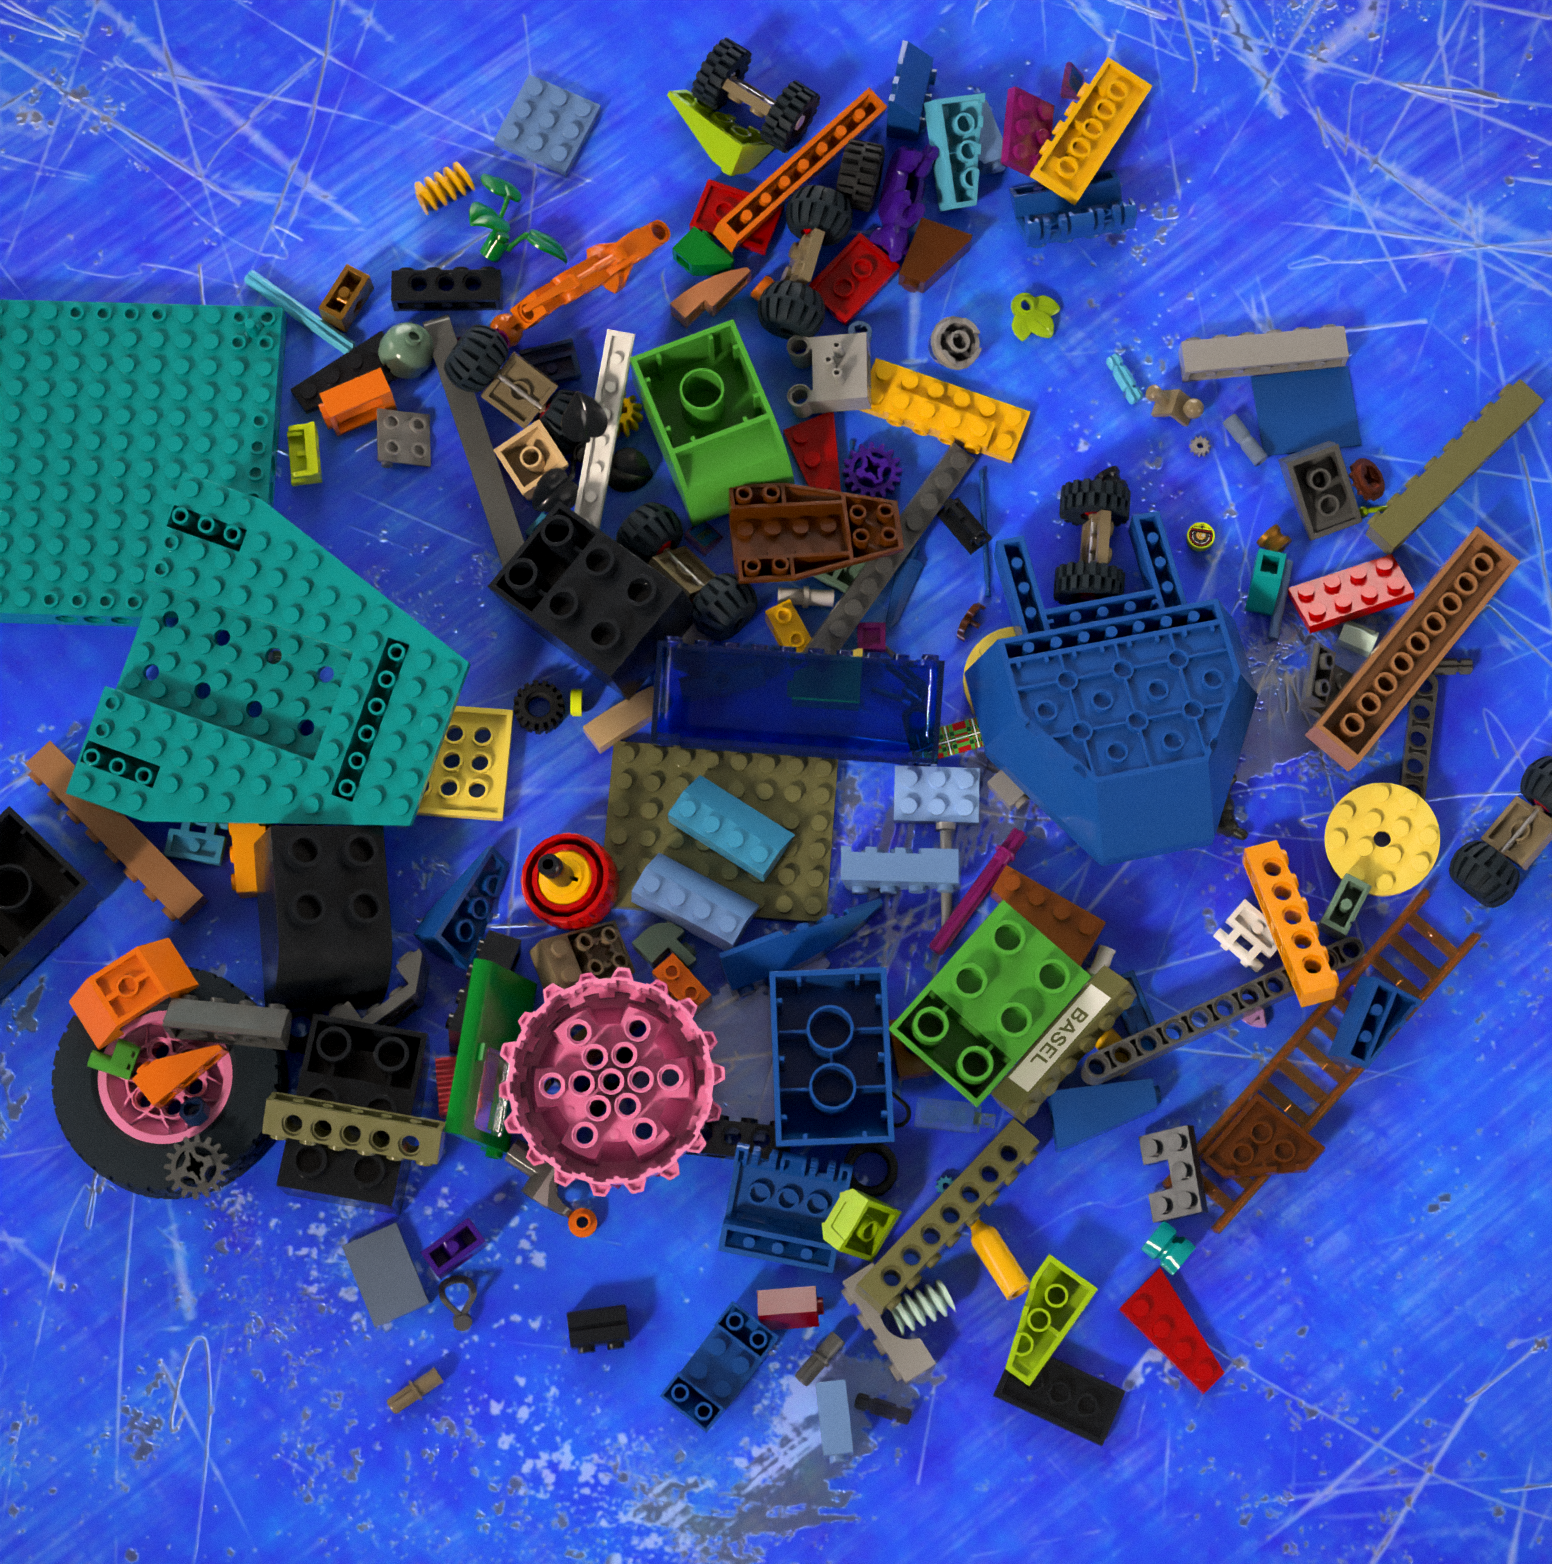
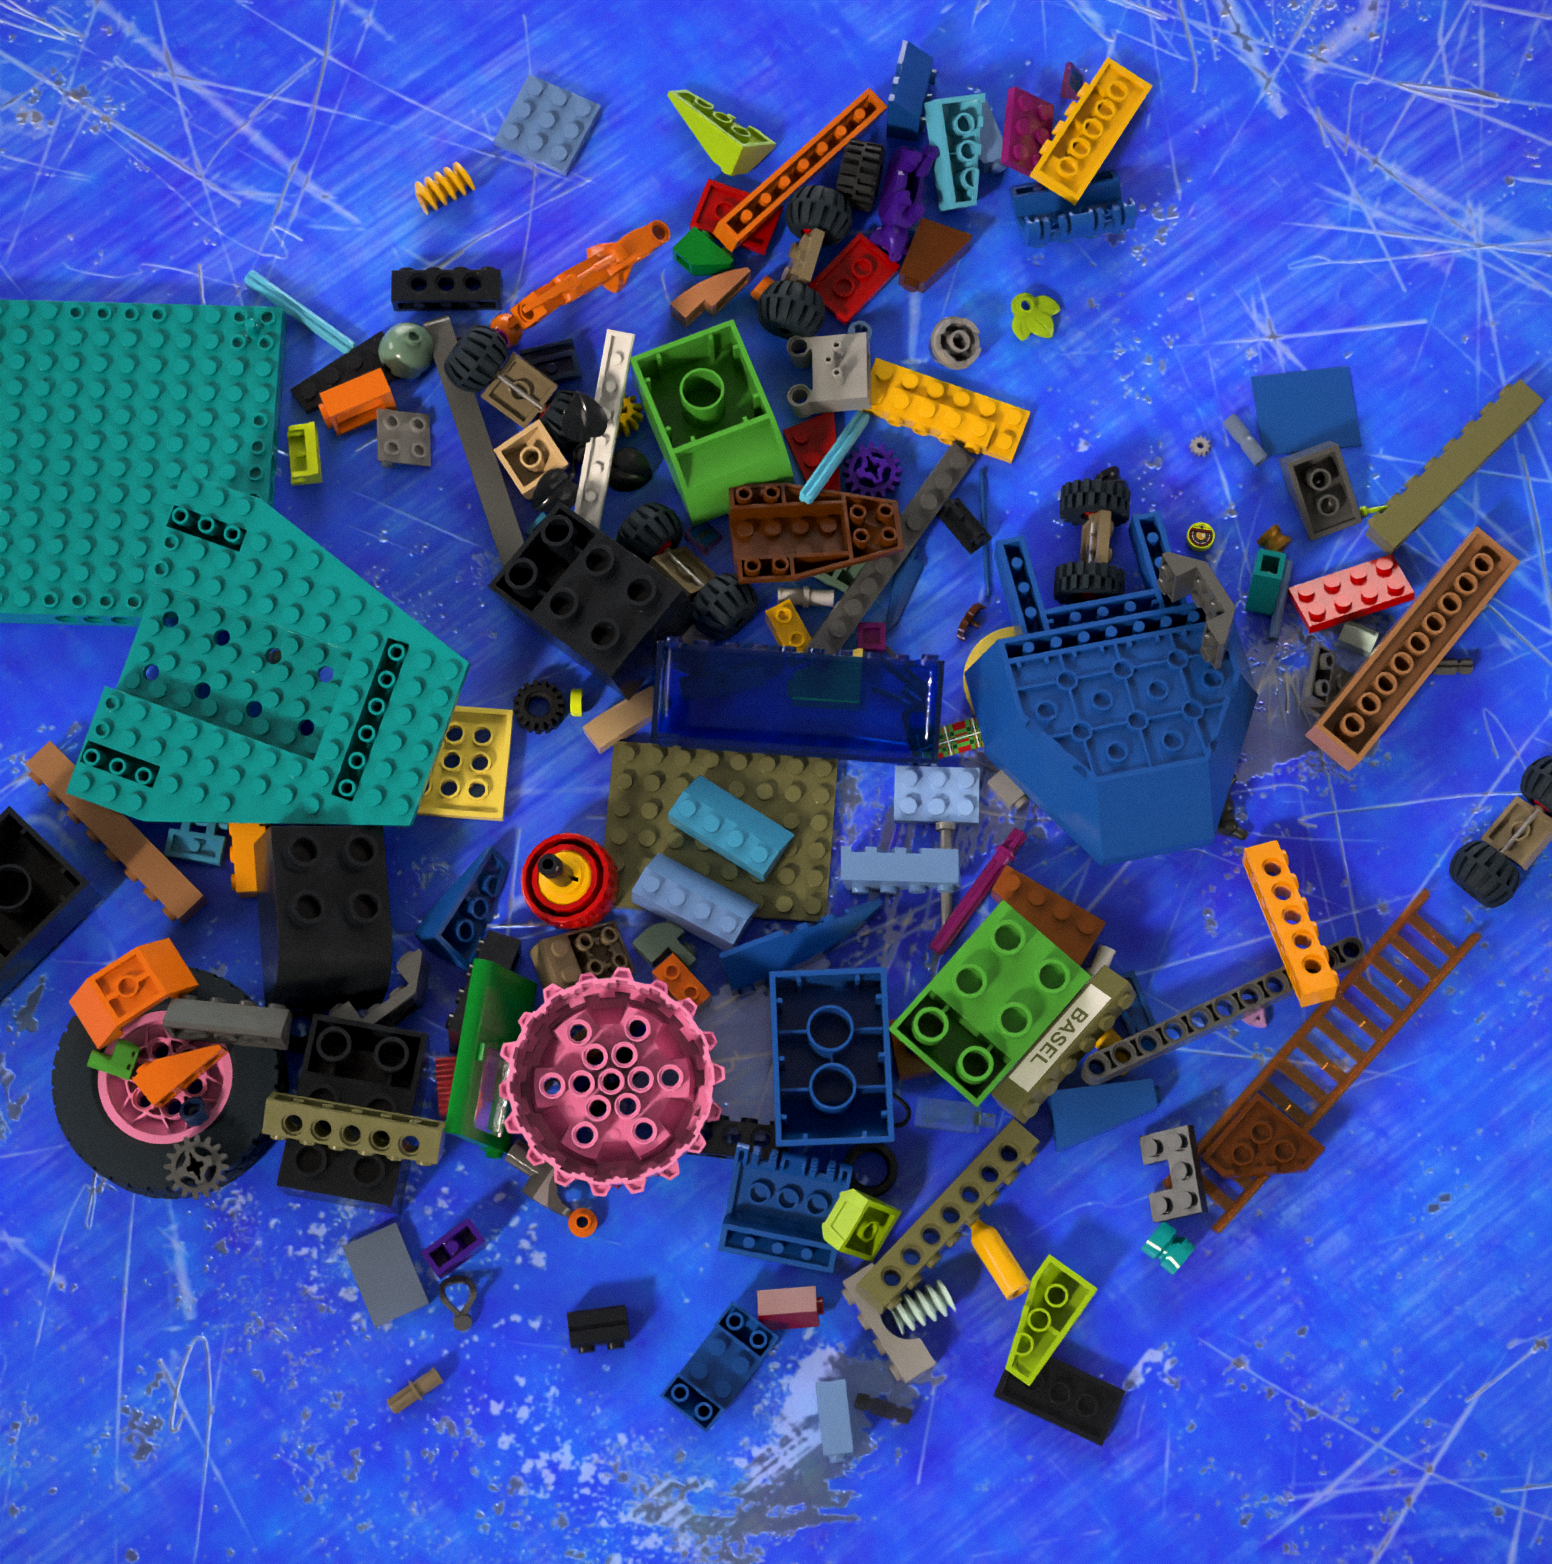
pearl gold brick [318,264,374,333] -> none
green plant [469,173,568,265] -> none
black plate [691,37,820,153] -> none
dark grey axle [795,1331,845,1386] -> none
dark azure piece [934,1176,955,1195] -> none
medium azure axle [1106,353,1143,404] -> none
red wing [1118,1268,1224,1394] -> none
dark tan piece [1145,384,1204,427] -> none
light grey brick [1178,324,1349,382] -> none
white plate [1213,899,1278,973] -> none
sand green brick [1317,873,1372,941] -> none
light yellow plate [1325,783,1440,897] -> none
blue wedge [1328,976,1423,1069] -> none
copper gear [1349,458,1385,501] -> none
dark grey beam [1399,673,1438,801] -> none
none -> medium azure axle [799,410,870,504]
none -> dark grey slope [1157,552,1236,670]

